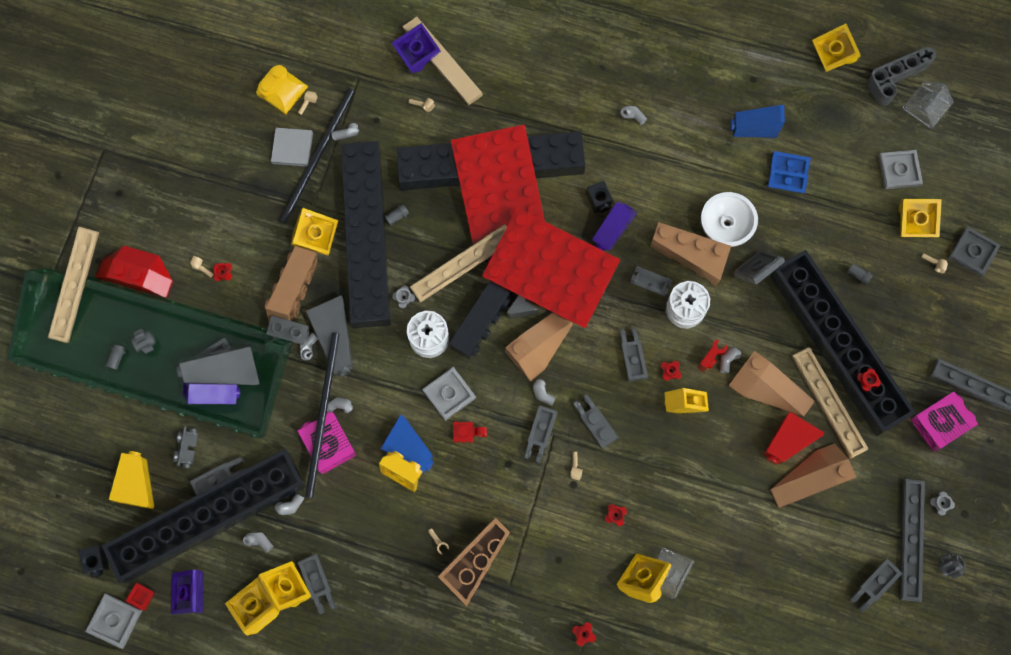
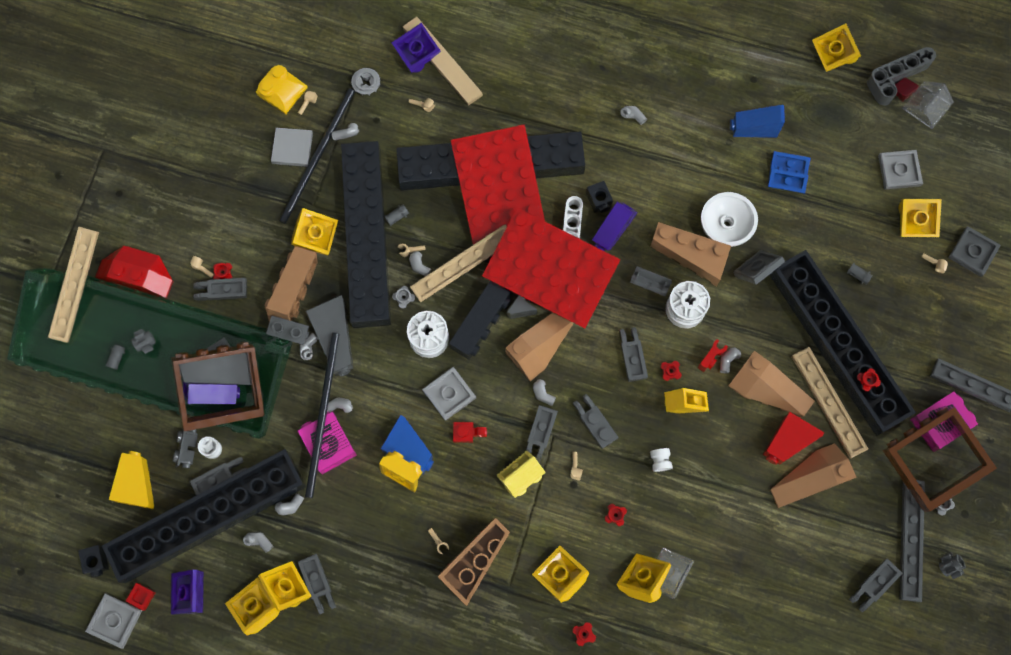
none -> reddish brown window [171,342,265,431]
none -> dark grey hinge [194,278,247,301]
none -> white wheel [198,437,222,459]
none -> light grey gear [351,68,380,96]
none -> tan hand [398,244,425,257]
none -> light grey arm [409,251,432,276]
none -> light yellow brick [497,451,545,498]
none -> yellow slope [532,546,589,603]
none -> white beam [563,196,583,239]
none -> white wheel [650,448,673,472]
none -> reddish brown window [883,407,997,512]
none -> dark red slope [895,77,919,102]

